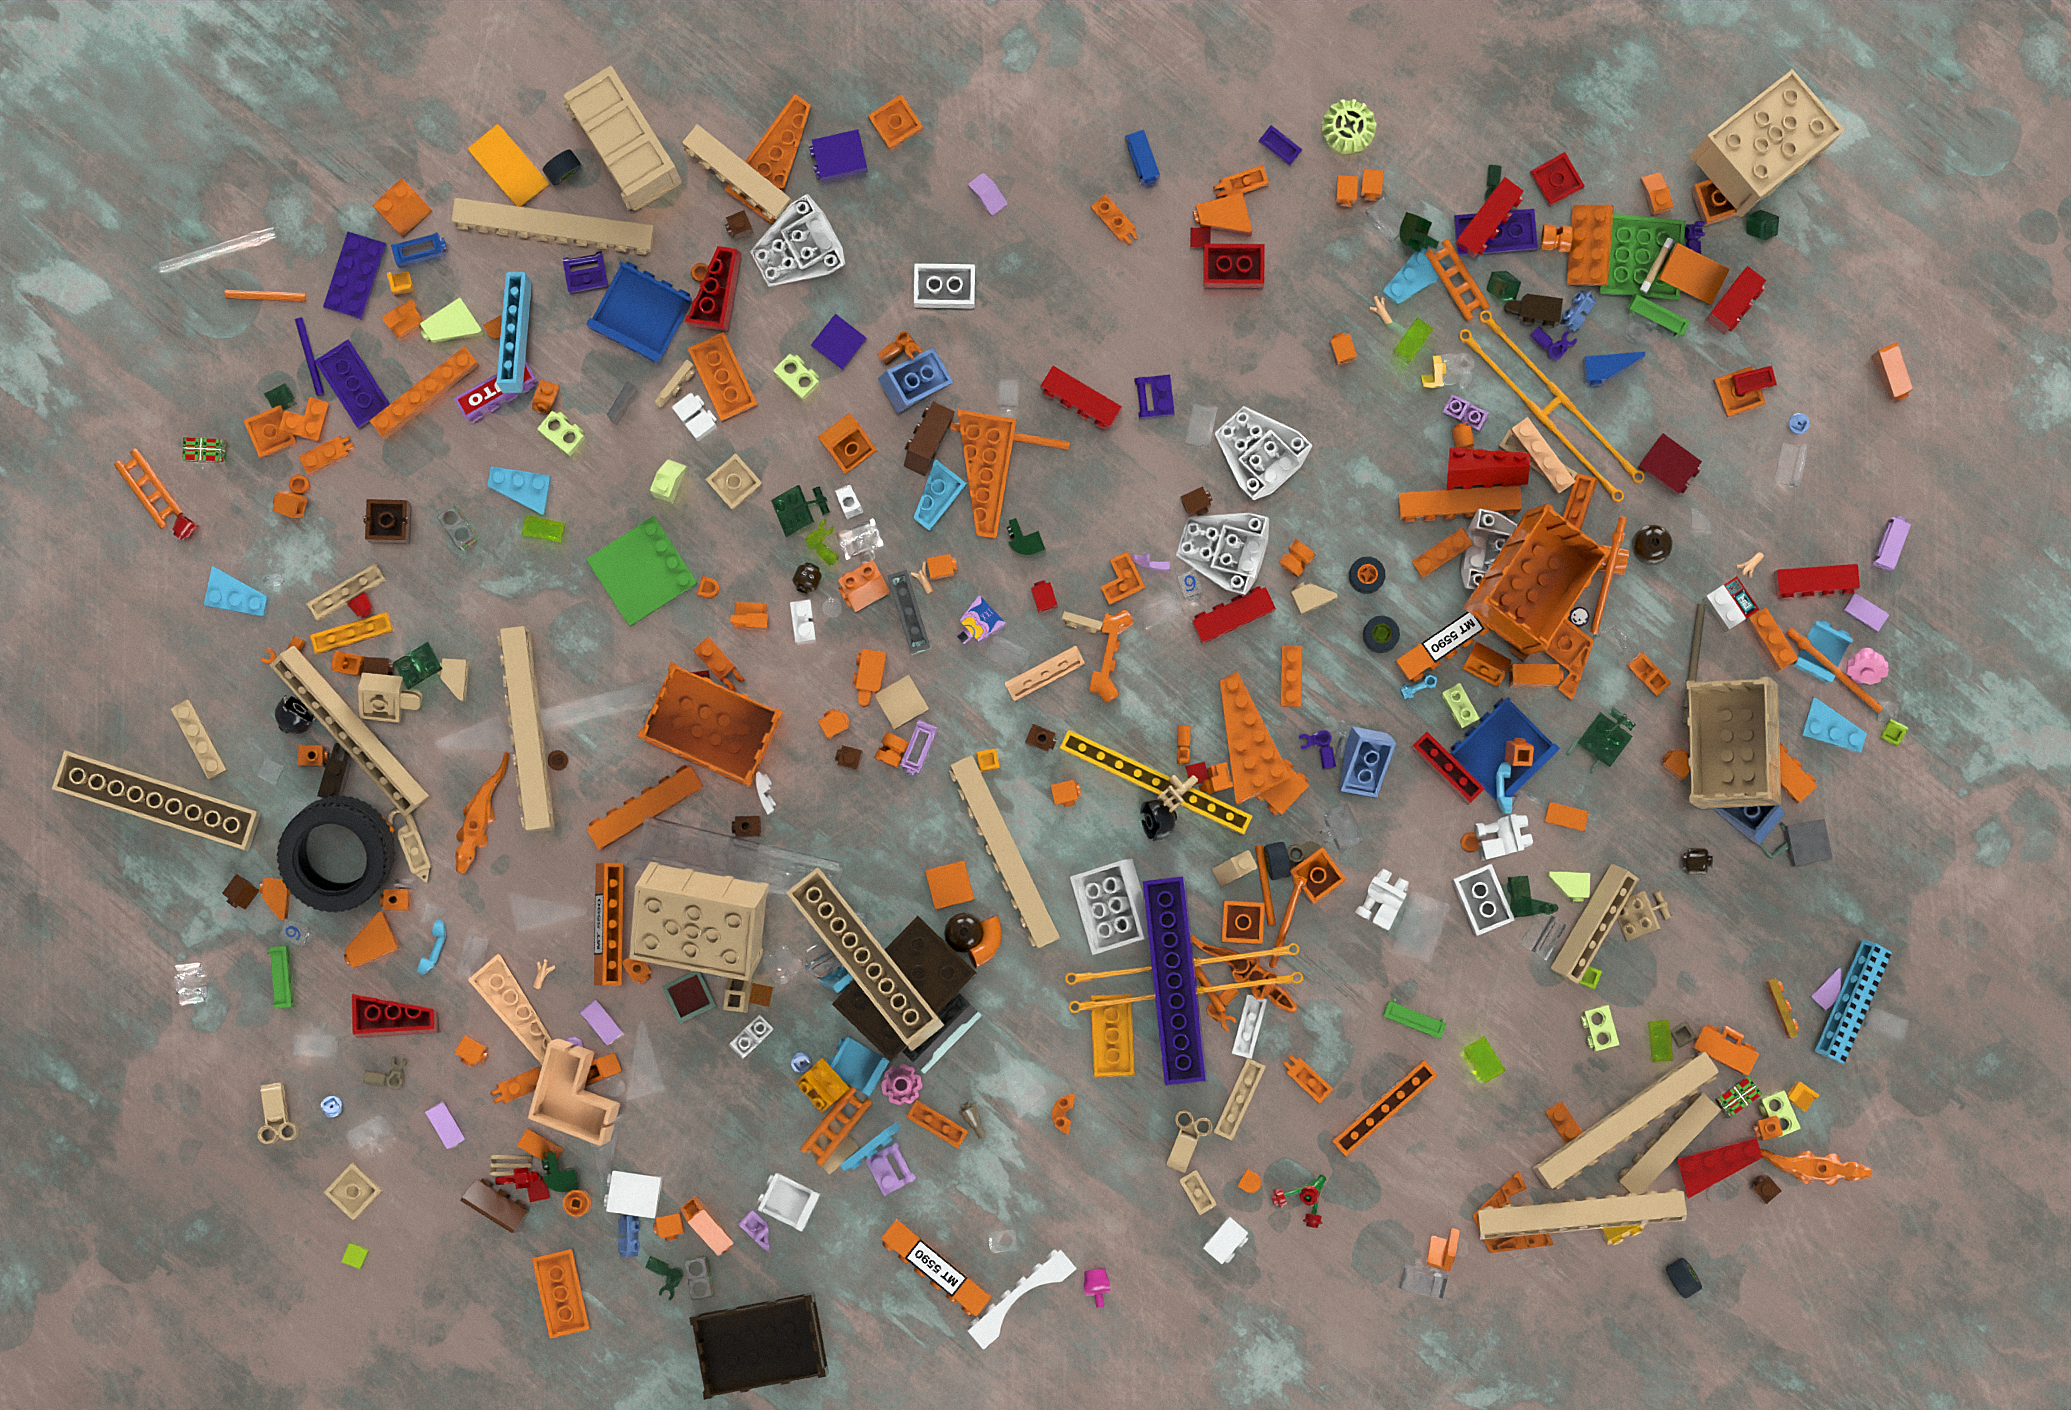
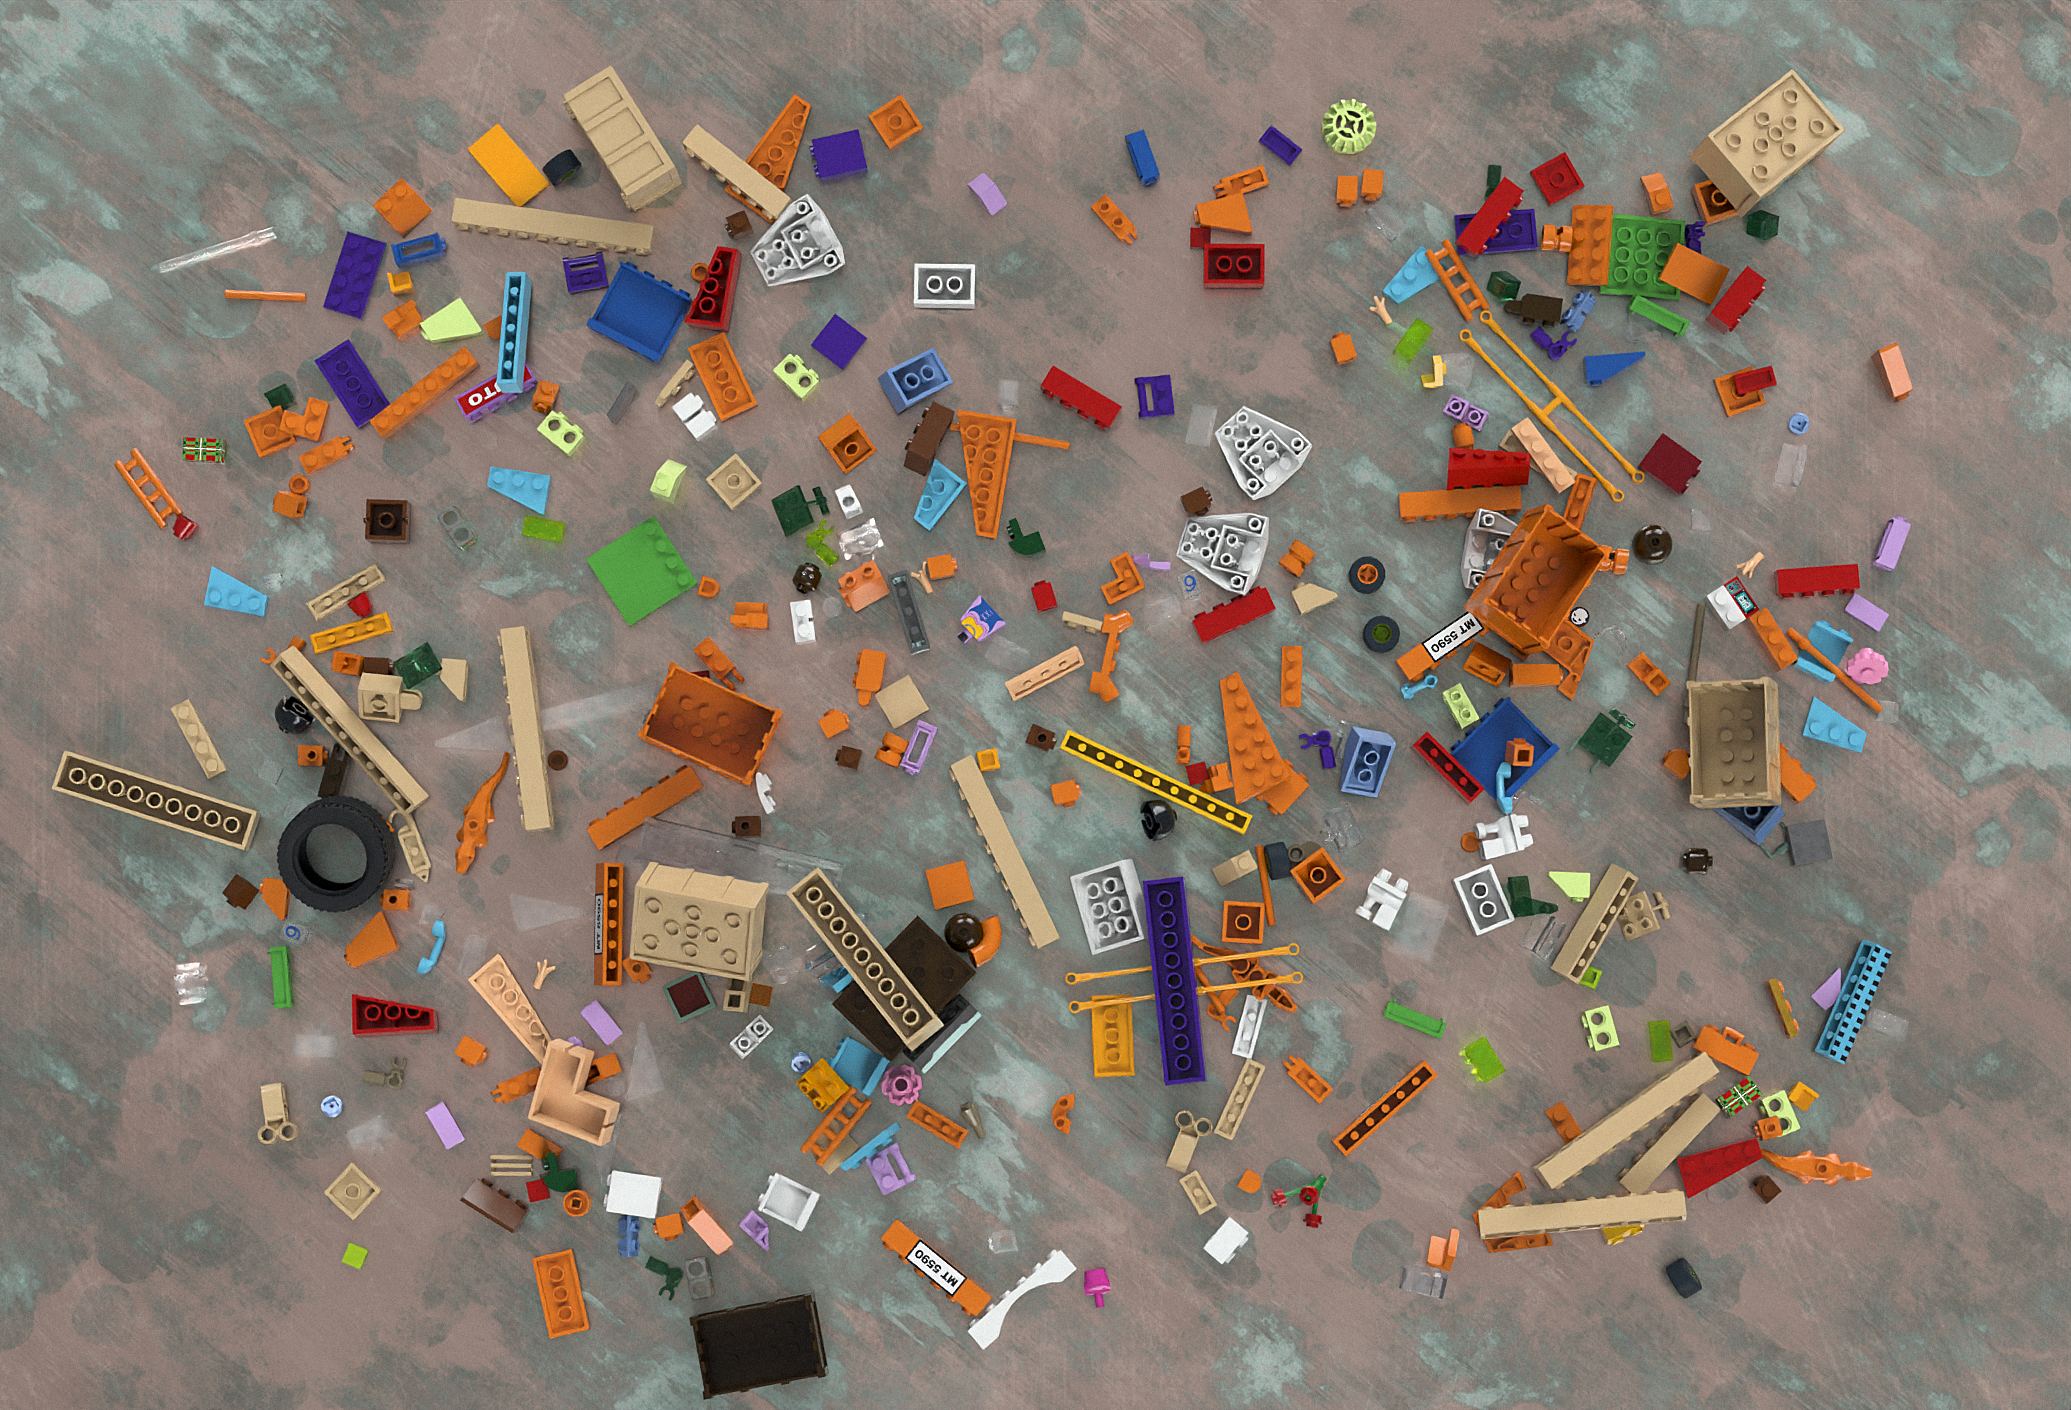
dark purple bar [295,317,324,396] -> none
red arm [495,1167,539,1189] -> none
orange bar [877,331,922,366] -> none
tan arm [1157,775,1198,813] -> none
orange bar [1269,875,1307,968] -> none
dark green brick [1399,212,1439,252] -> none
orange plate [1412,528,1474,578] -> none
orange tile [1544,802,1589,832] -> none
orange bar [1590,516,1627,634] -> none
tan bar [1640,238,1675,294] -> none
lime tile [1880,718,1908,746] -> none

